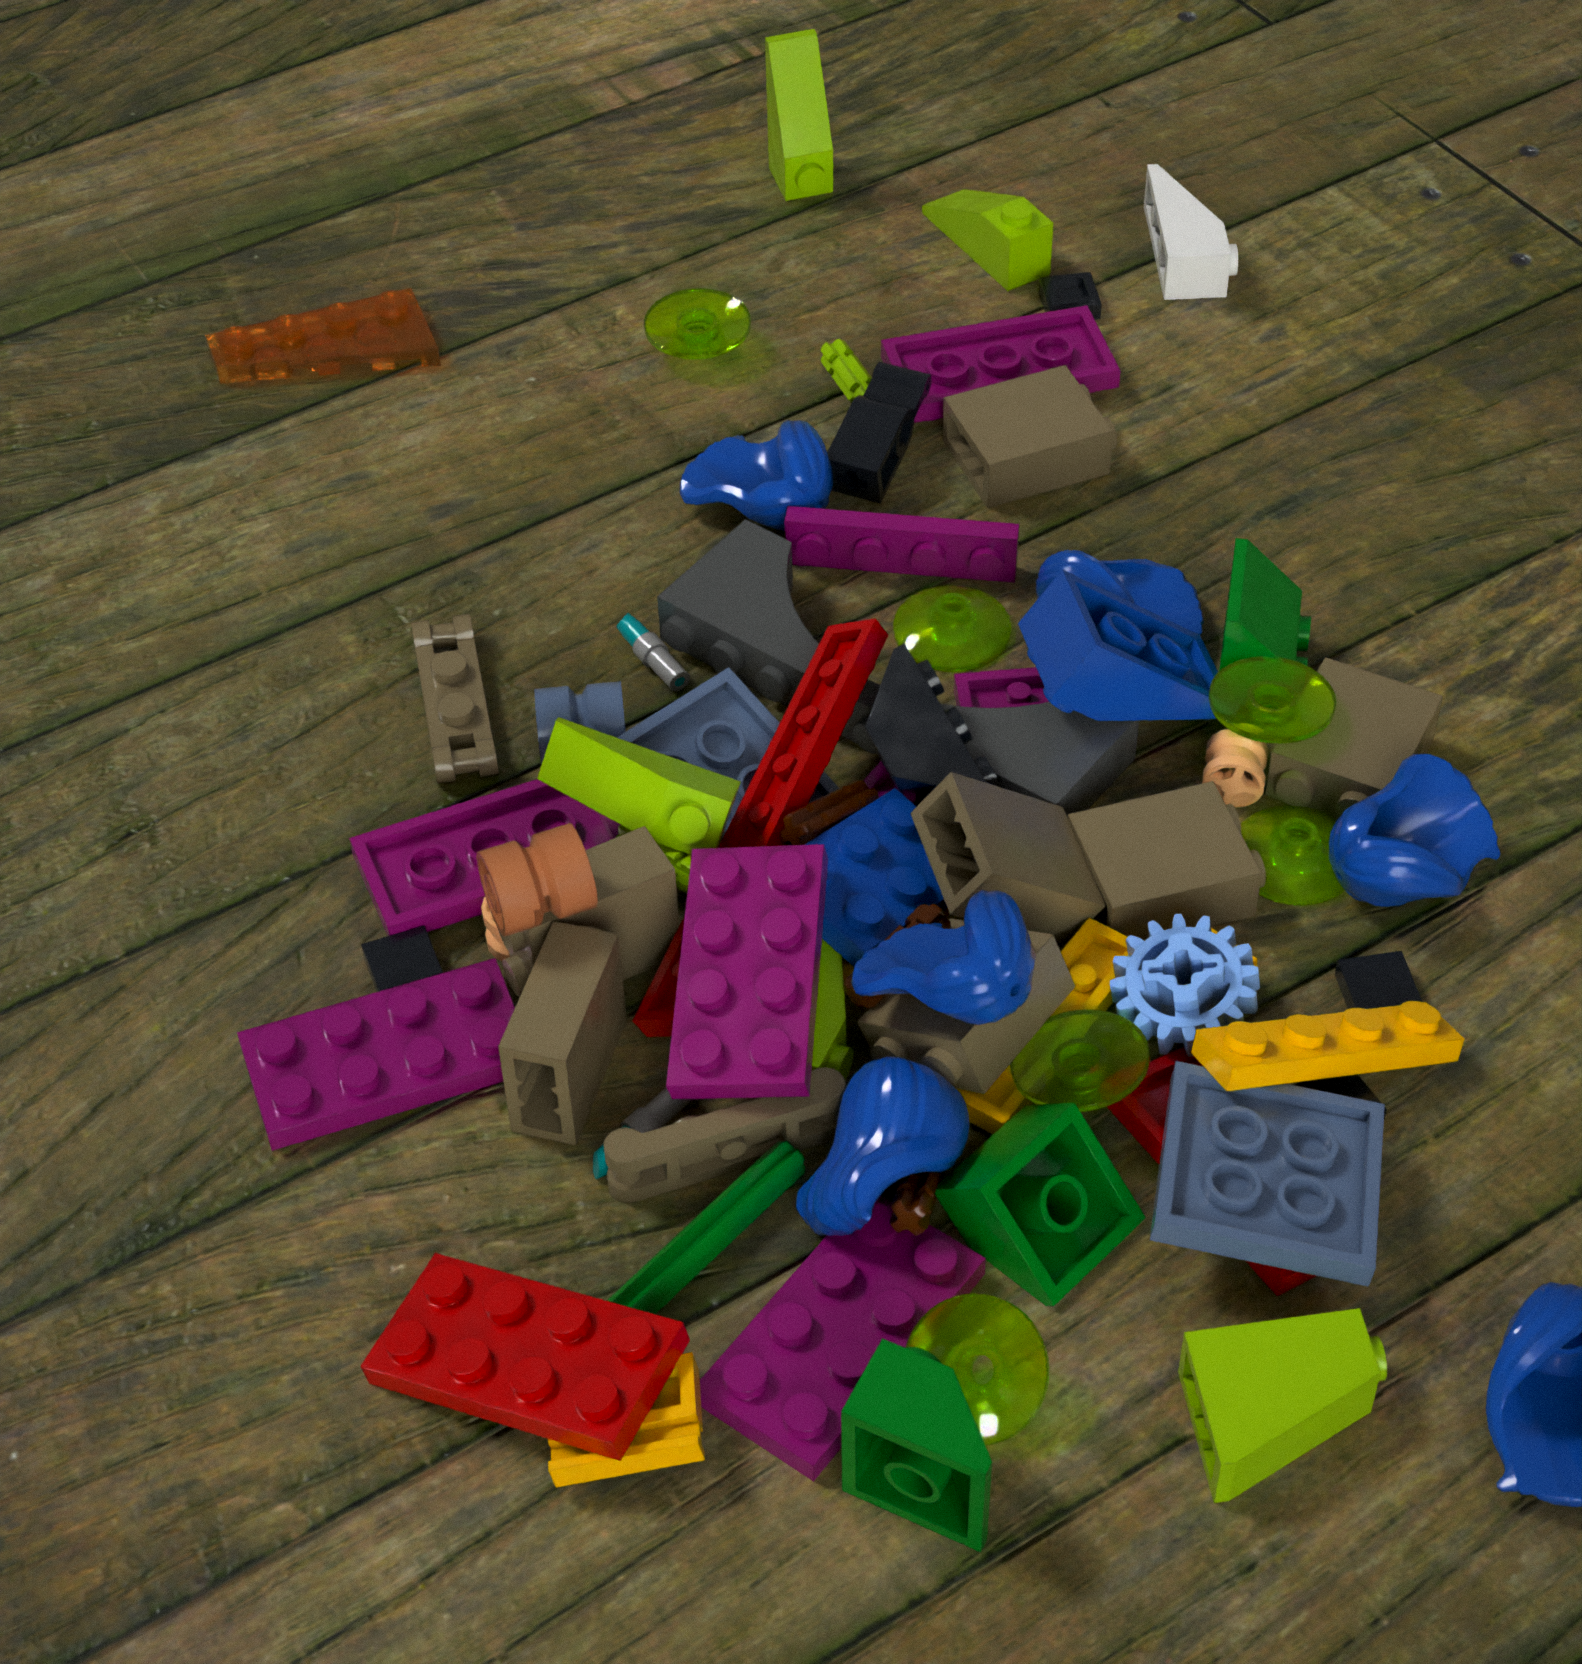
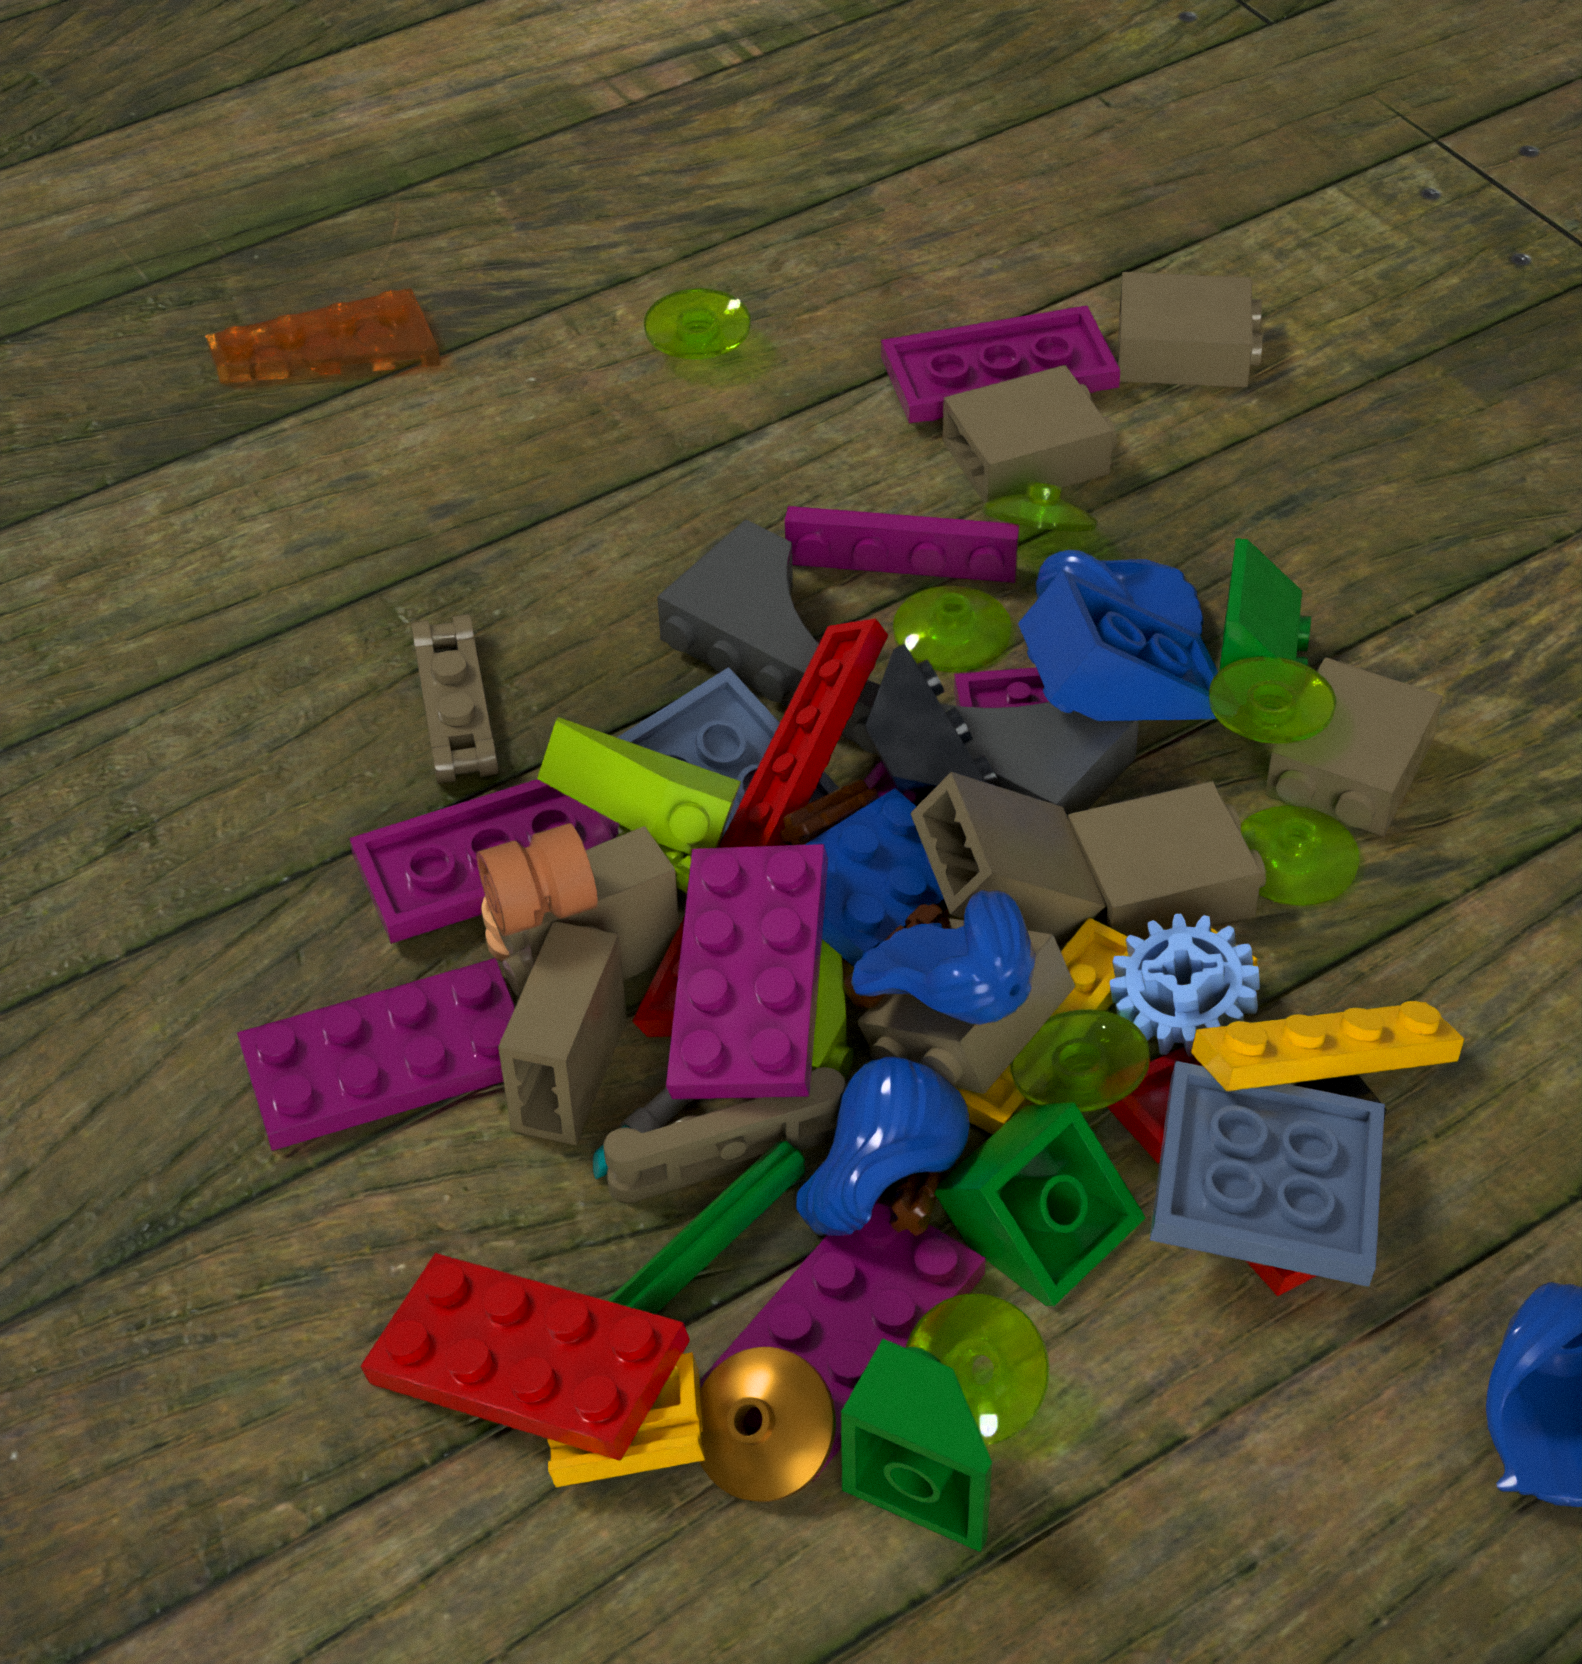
black tile [361,925,443,992] -> none
sand blue wheel [534,681,626,765] -> none
light grey piece [616,613,690,692] -> none
blue piece [679,420,833,531] -> none
lime slope [765,29,833,201] -> none
lime axle [820,339,872,403] -> none
black piece [827,362,932,504] -> none
lime slope [922,189,1053,291] -> none
black tile [1038,272,1102,320] -> none
white slope [1144,164,1238,300] -> none
lime slope [1178,1308,1387,1503] -> none
light nougat wheel [1202,728,1269,808] -> none
blue piece [1329,754,1500,907] -> none
black tile [1335,951,1422,1009] -> none
none -> pearl gold dish [699,1347,836,1502]
none -> clear neon green dish [983,482,1098,532]
none -> dark tan brick [1118,272,1262,387]

